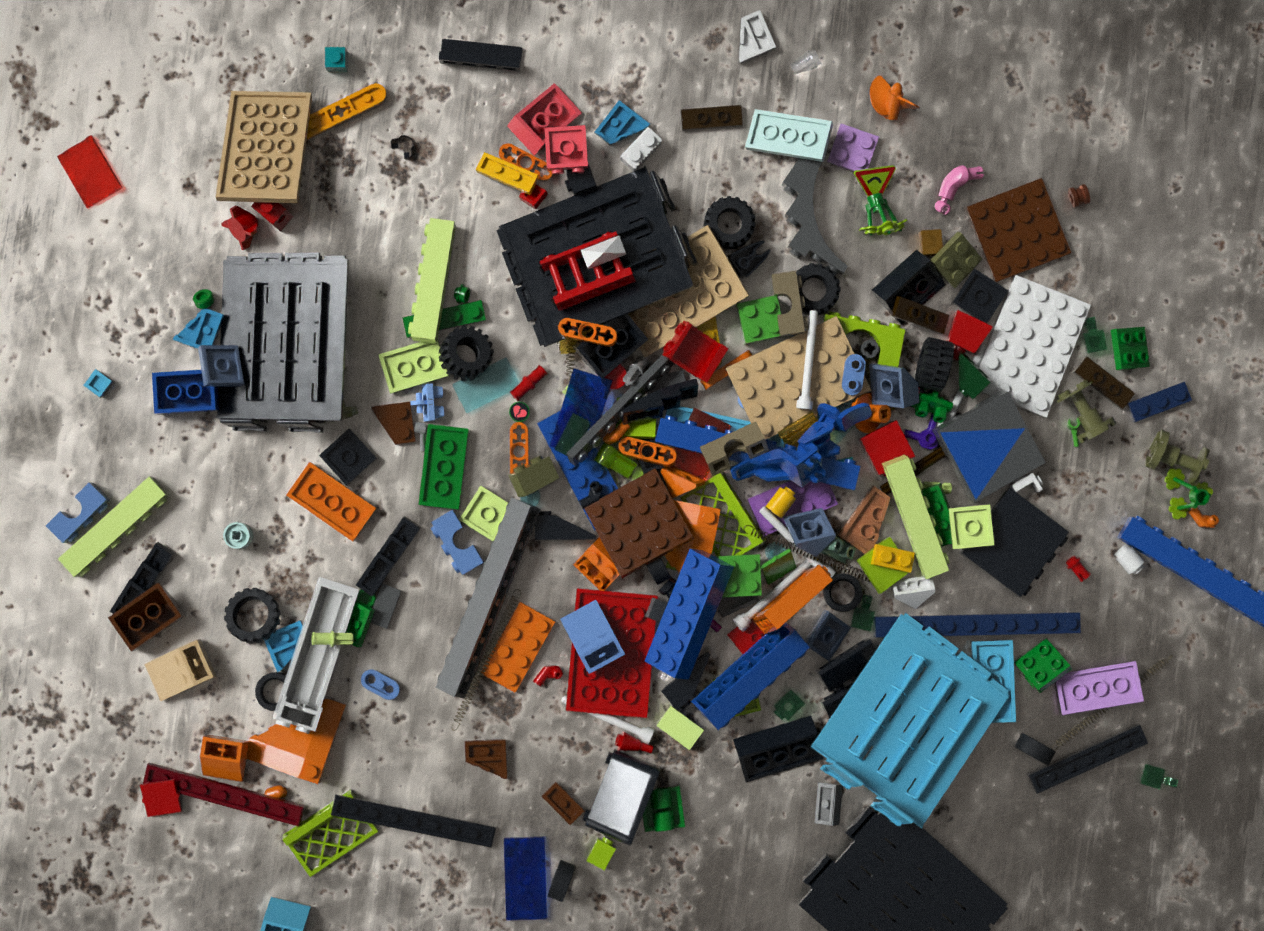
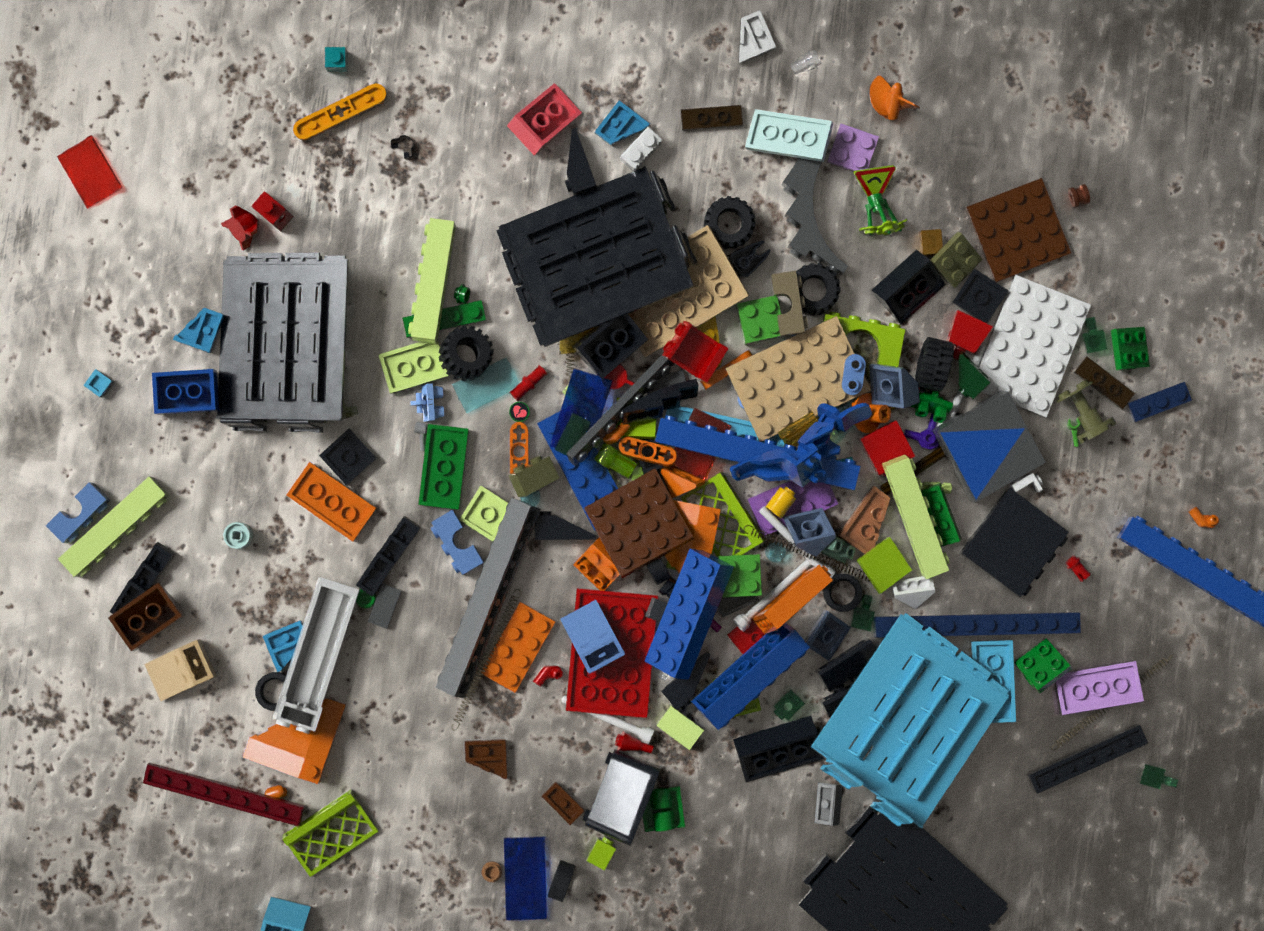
red piece [140,779,182,817] -> none
green tile [193,289,215,309] -> none
sand blue tile [198,345,244,387] -> none
orange slope [200,735,249,782] -> none
tan plate [215,91,312,203] -> none
black tyre [224,588,281,644] -> none
yellowish green axle [312,631,354,647] -> none
black tile [331,794,496,848] -> none
green plate [345,601,375,647] -> none
medium blue plate [361,669,400,700] -> none
reddish brown wing [371,402,416,445] -> none
black panel [439,39,522,72] -> none
yellow plate [475,152,539,195] -> none
orange beam [499,143,553,182] -> none
red plate [519,185,548,209] -> none
red fence [540,232,635,311] -> none
coral plate [544,125,588,174] -> none
orange beam [558,318,618,347] -> none
black arm [579,481,603,509] -> none
white slope [581,235,626,269] -> none
light grey axle [623,356,649,386] -> none
dark tan arch [700,422,769,476] -> none
bright green piece [761,549,797,585] -> none
white piece [796,310,818,410] -> none
dark grey bush [859,340,879,359] -> none
yellow plate [871,544,915,573] -> none
dark brown plate [891,296,950,334] -> none
bright pink arm [935,165,984,215] -> none
yellowish green plate [948,504,994,549] -> none
black tyre [1014,733,1056,766] -> none
white brick [1115,544,1145,575] -> none
olive piece [1145,429,1210,486] -> none
plant [1164,468,1213,520] -> none
none -> medium nougat plate [482,861,502,882]

